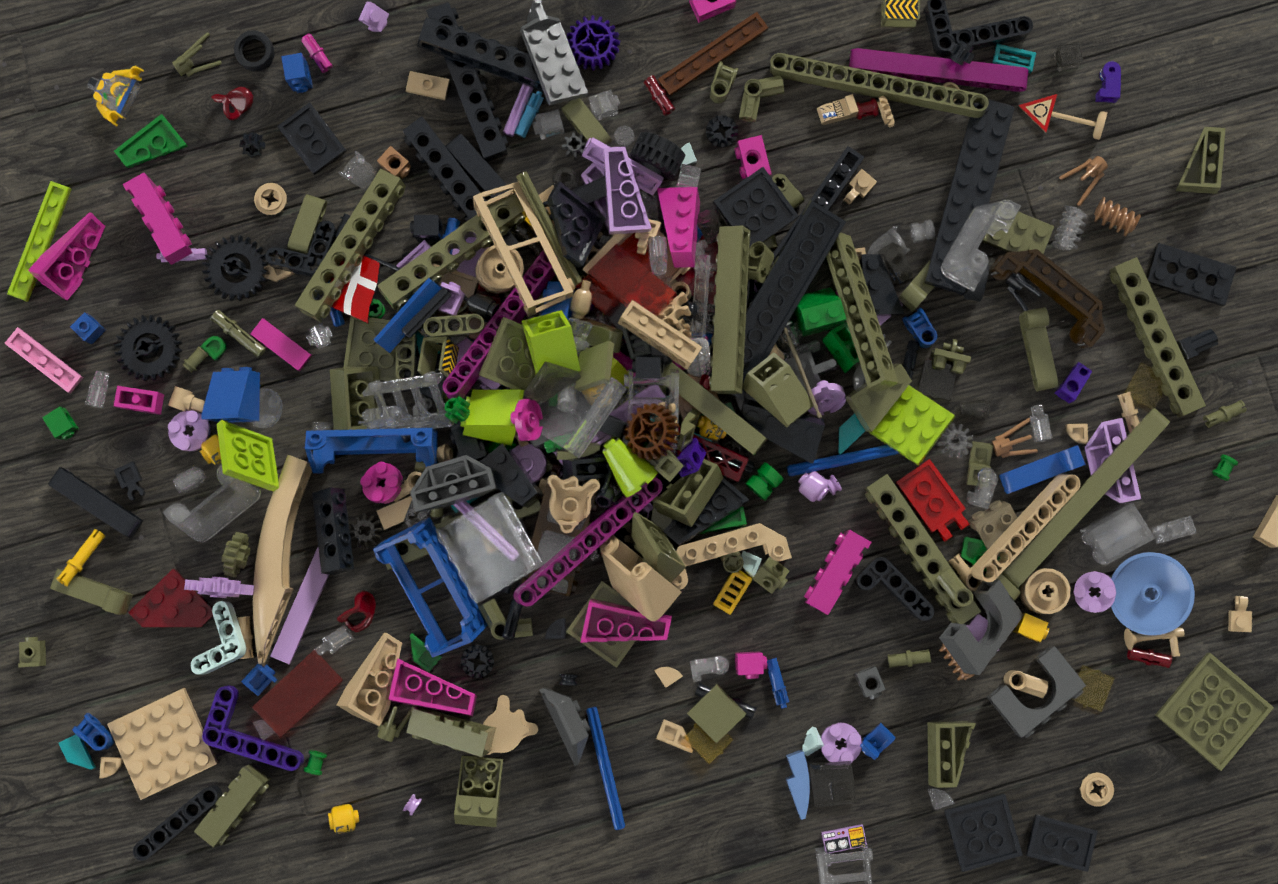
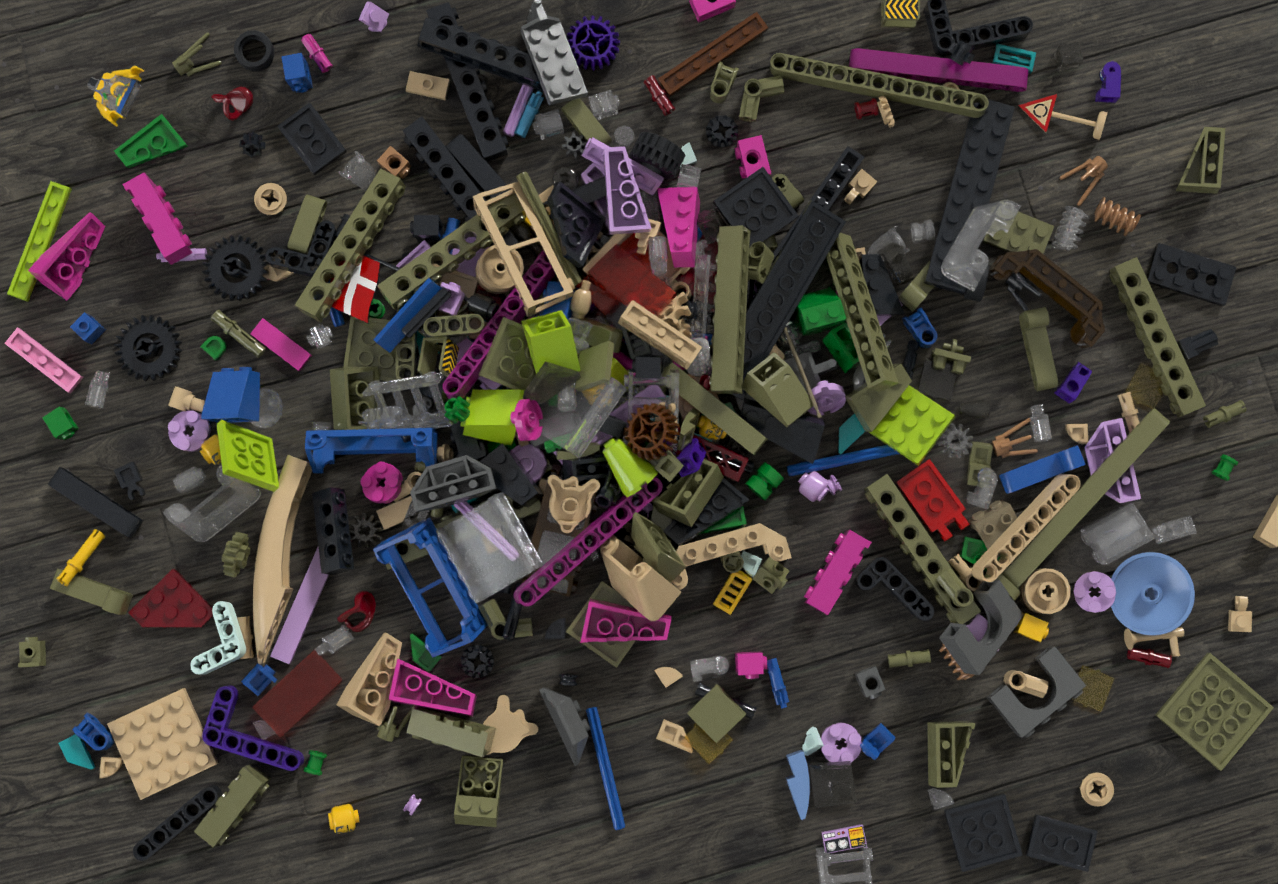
dark pink brick [114,386,164,415] -> none
olive pin [183,346,208,373] -> none
lavender gear [184,577,254,598] -> none
tan leg [817,94,858,125] -> none

